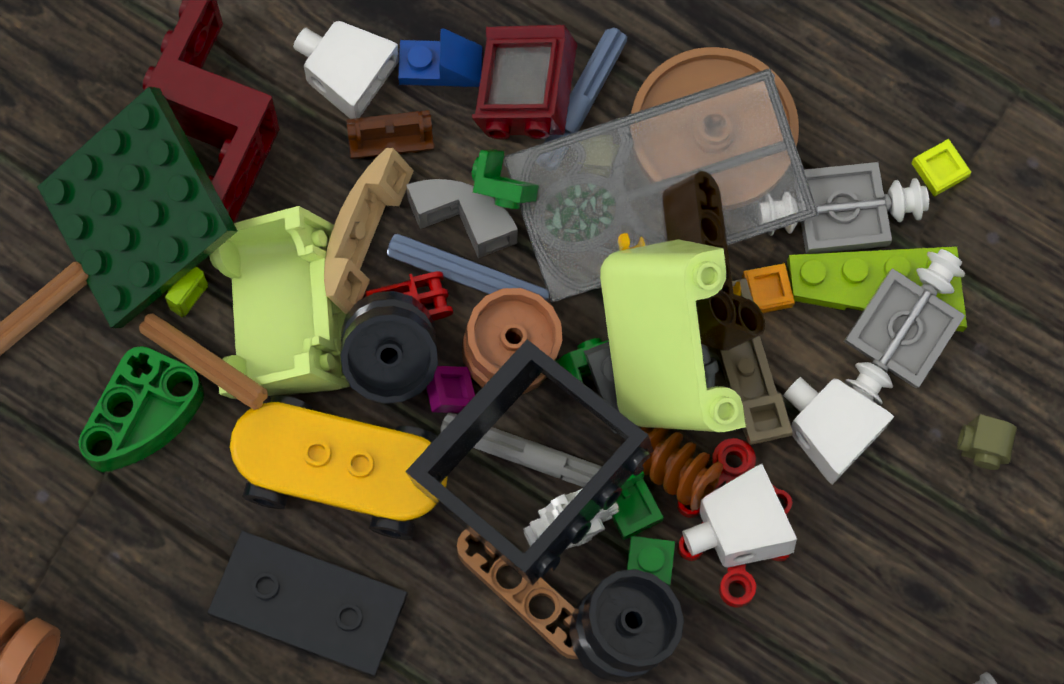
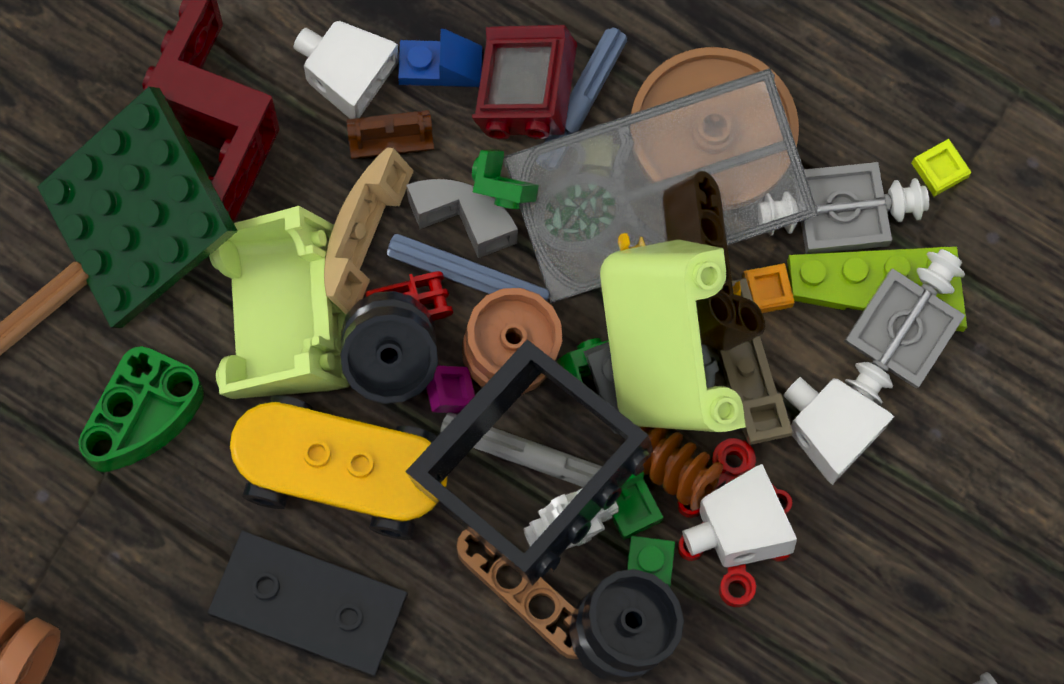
medium nougat axle [139,313,268,410] -> none
lime tile [165,267,208,318] -> none
olive plate [957,414,1017,470] -> none

